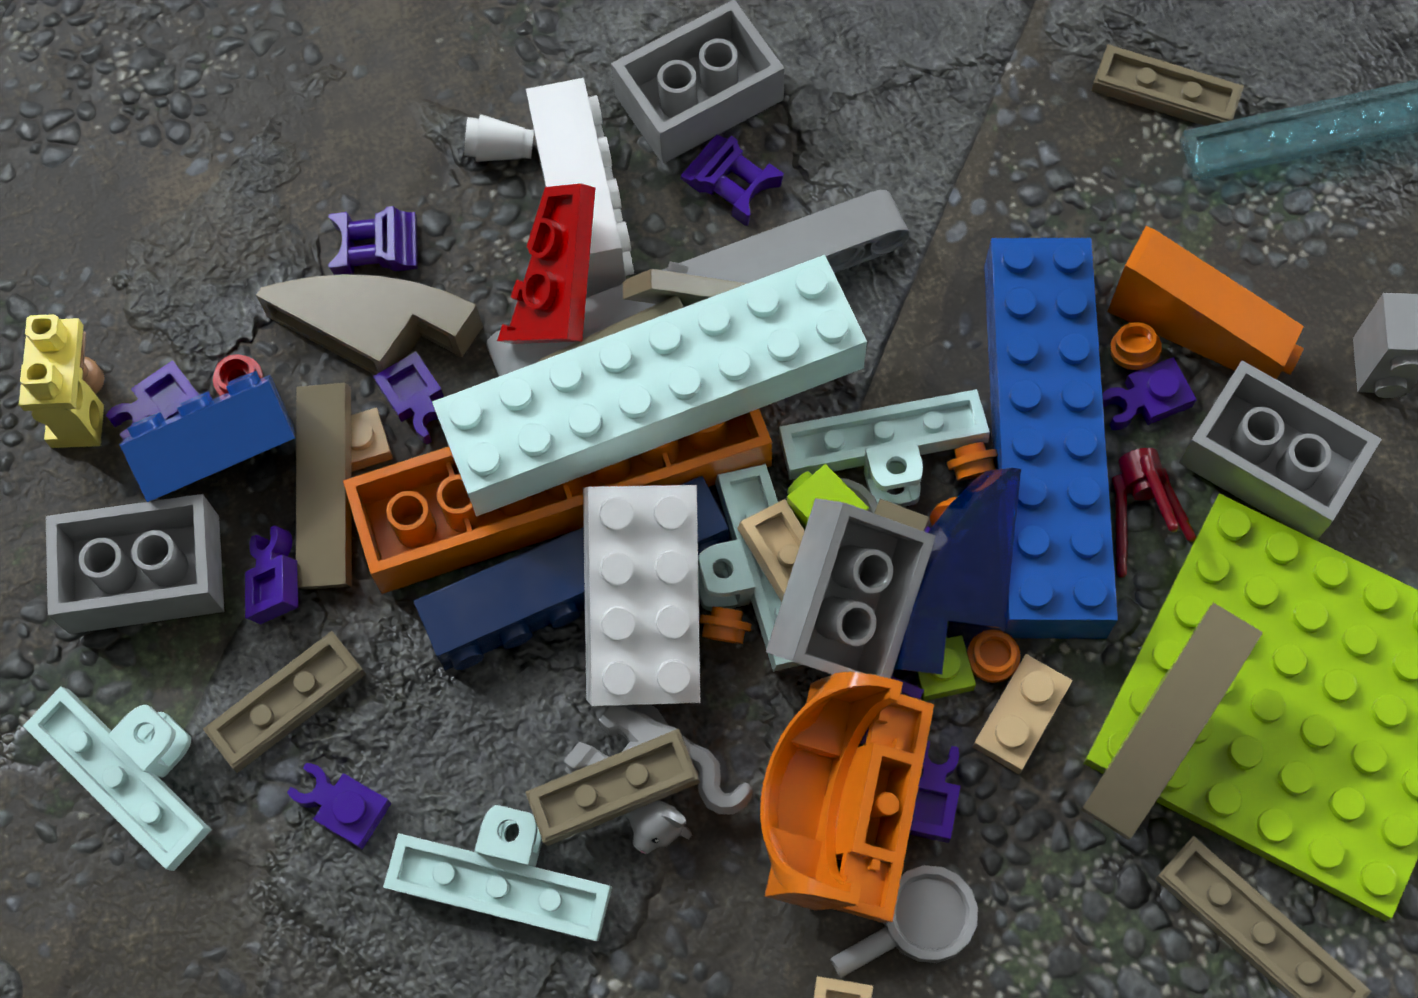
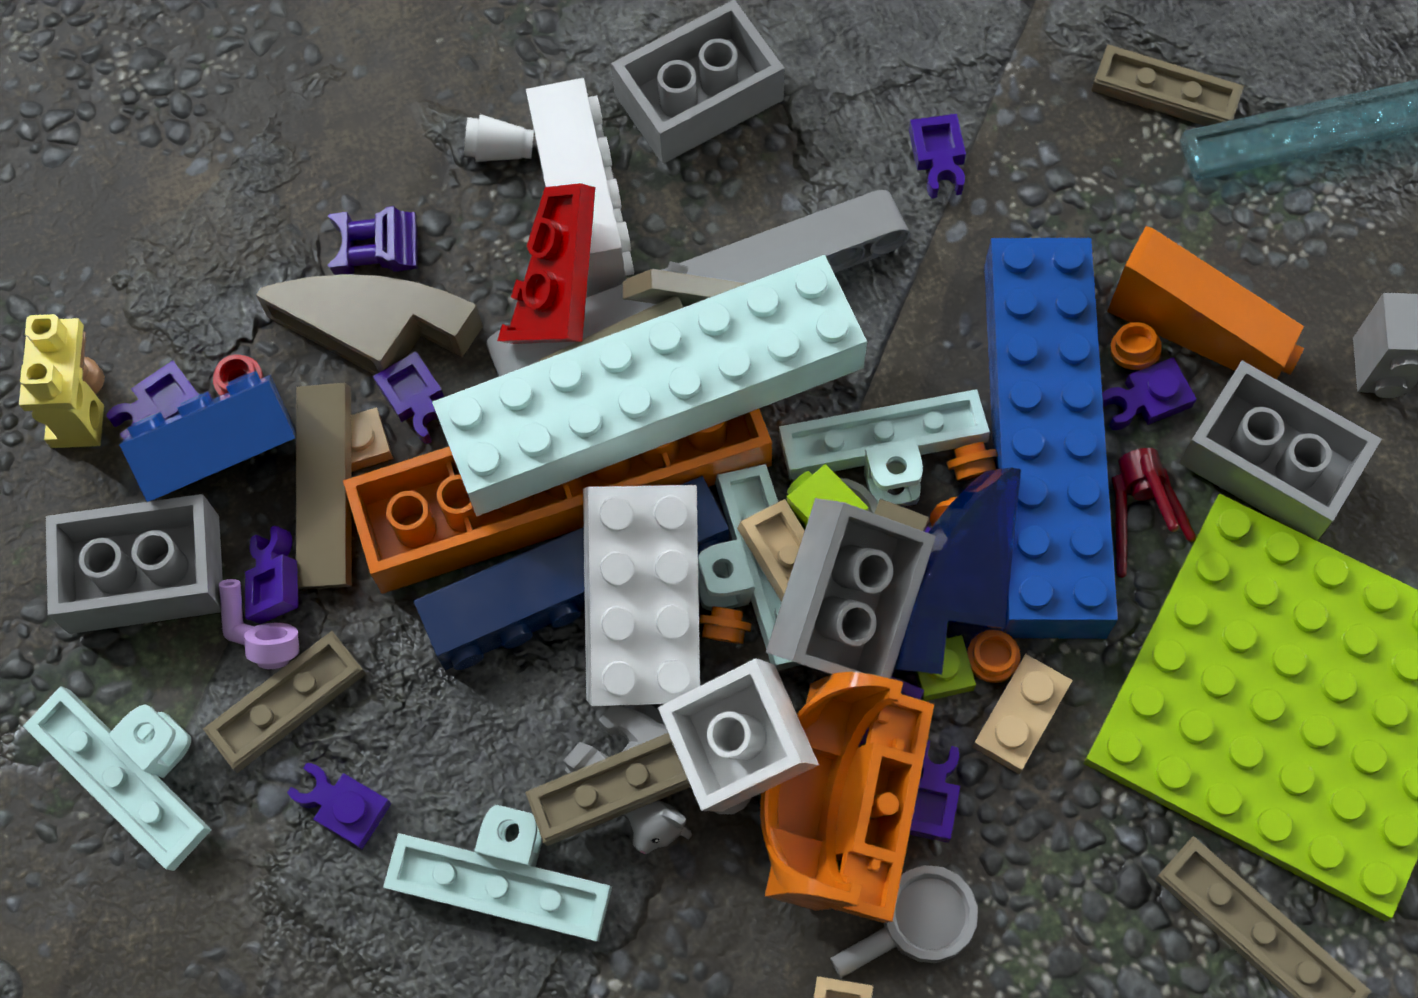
dark purple piece [680,134,784,226] -> none
dark tan slope [1081,603,1263,840] -> none
none -> lavender plate [219,579,299,669]
none -> white brick [658,658,819,812]
none -> dark purple plate [909,114,966,199]

